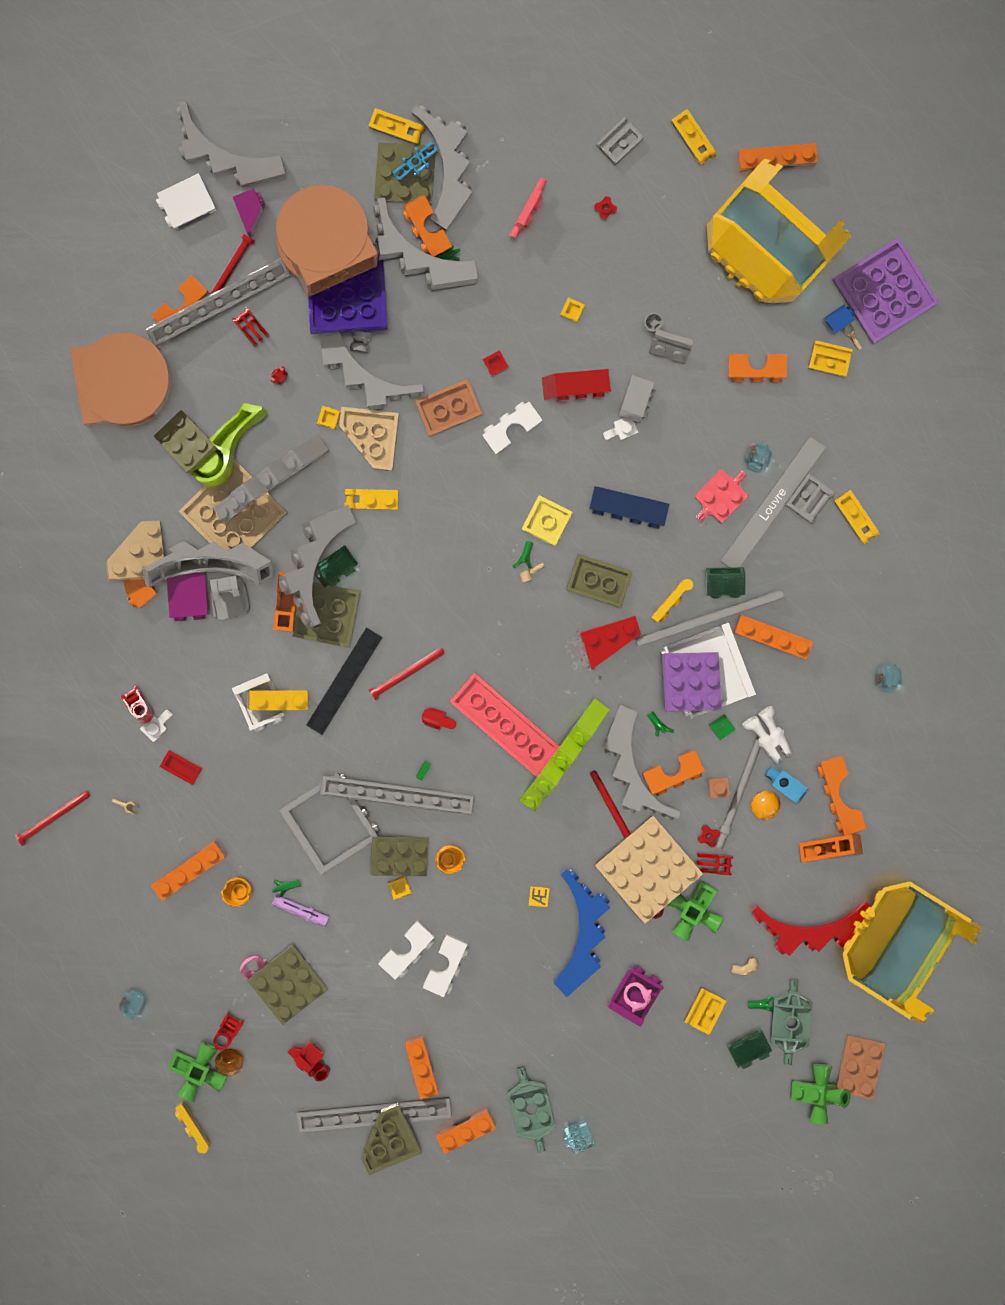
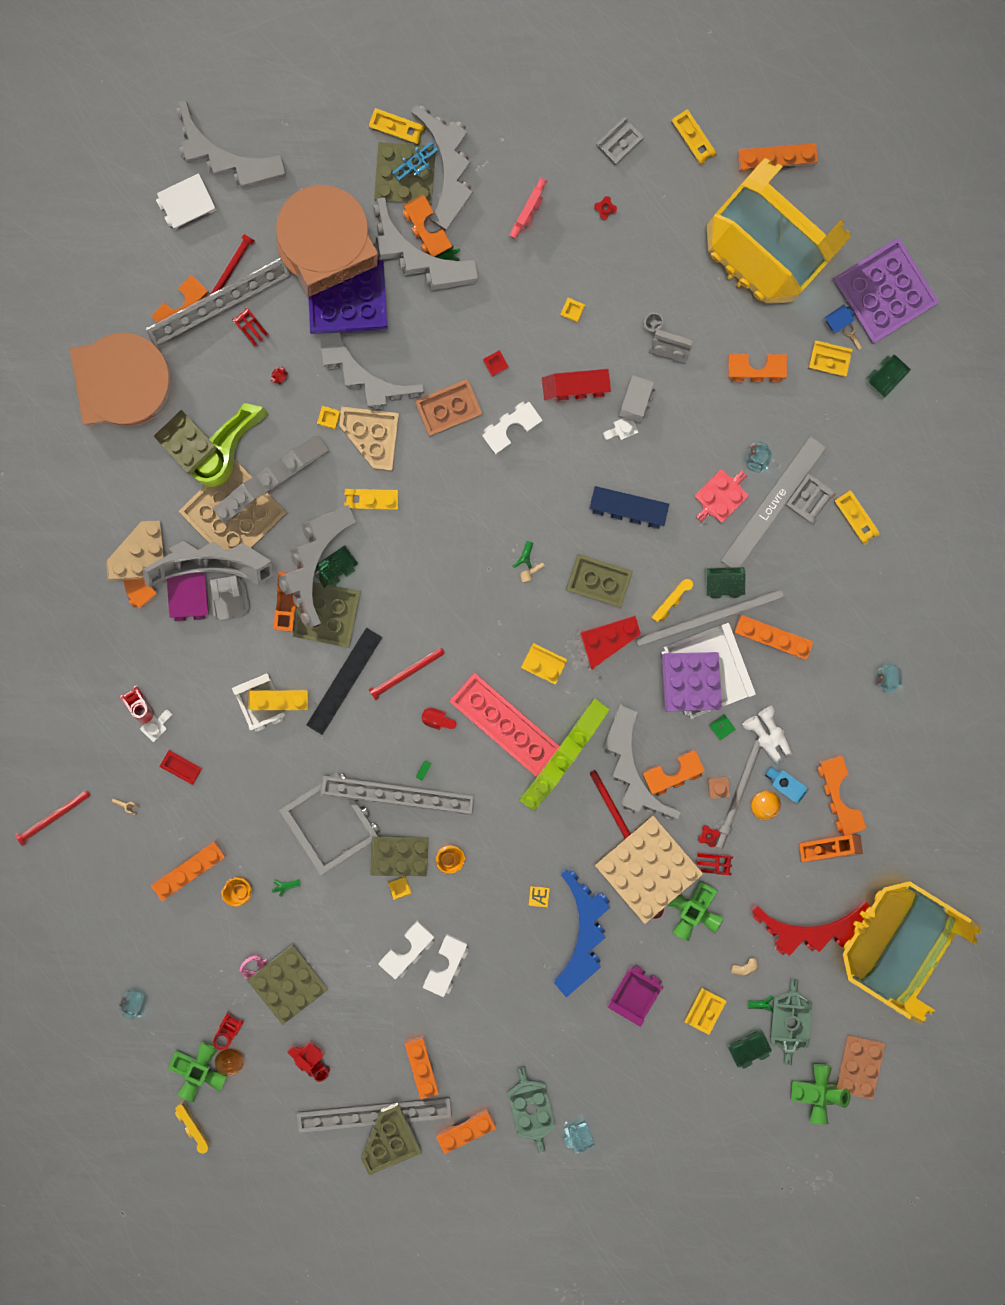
magenta slope [233,188,265,237] -> none
lavender pin [272,894,329,928] -> none
light grey wheel [350,331,371,353] -> none
light yellow tile [522,495,573,547] -> none
bright pink piece [624,982,652,1013] -> none
green bar [647,711,674,737] -> none
none -> yellow plate [521,643,567,685]
none -> clear green brick [867,354,911,399]

